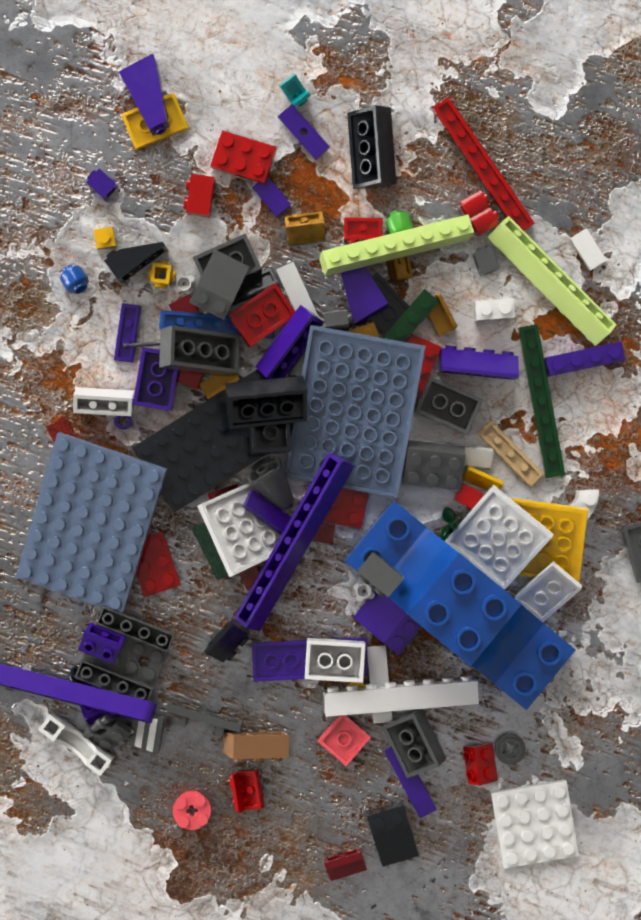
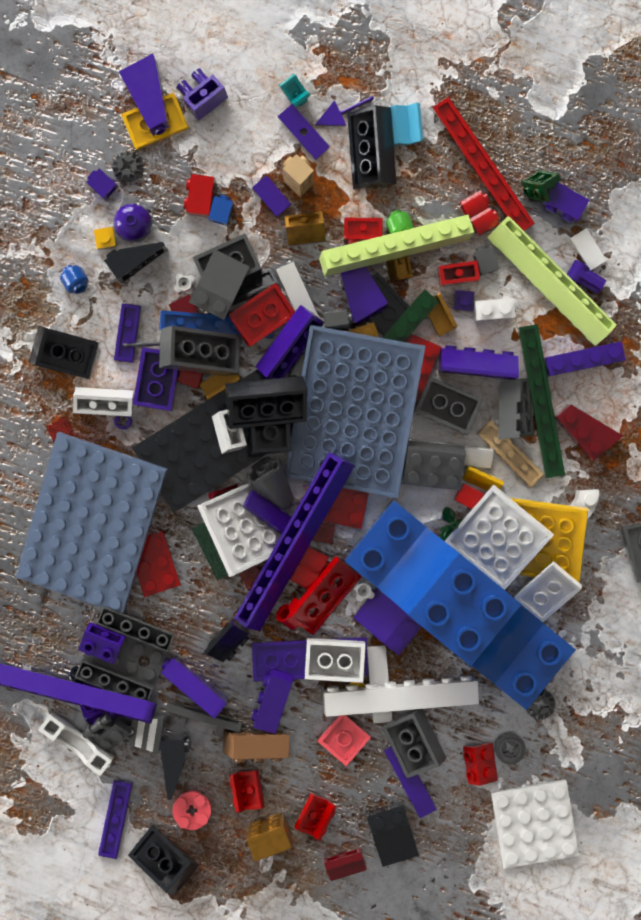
yellow brick [148,260,176,289] -> none
red plate [210,130,277,185] -> none
dark grey brick [357,552,405,598] -> none
none -> black slope [29,326,99,379]
none -> dark purple tile [98,779,133,859]
none -> dark grey gear [112,151,143,182]
none -> dark purple cylinder [114,203,152,242]
none -> black slope [128,825,199,895]
none -> black slope [160,732,191,800]
none -> dark purple slope [161,656,228,719]
none -> dark purple brick [176,68,228,121]
none -> blue brick [208,195,234,226]
none -> white brick [212,410,247,454]
none -> pearl gold brick [246,813,292,862]
none -> dark purple brick [251,669,293,734]
none -> red hinge [276,556,362,635]
none -> tan brick [283,154,314,198]
none -> red brick [290,546,330,590]
none -> red bracket [294,793,337,841]
none -> dark purple piece [315,96,374,126]
none -> medium azure panel [391,103,423,146]
none -> red brick [437,260,480,287]
none -> dark purple plate [453,290,475,311]
none -> dark grey wedge [498,378,535,439]
none -> dark green bracket [521,170,562,202]
none -> dark grey gear [526,690,556,720]
none -> dark purple brick [542,182,590,223]
none -> dark red wedge [555,404,623,461]
none -> dark purple piece [567,260,606,295]

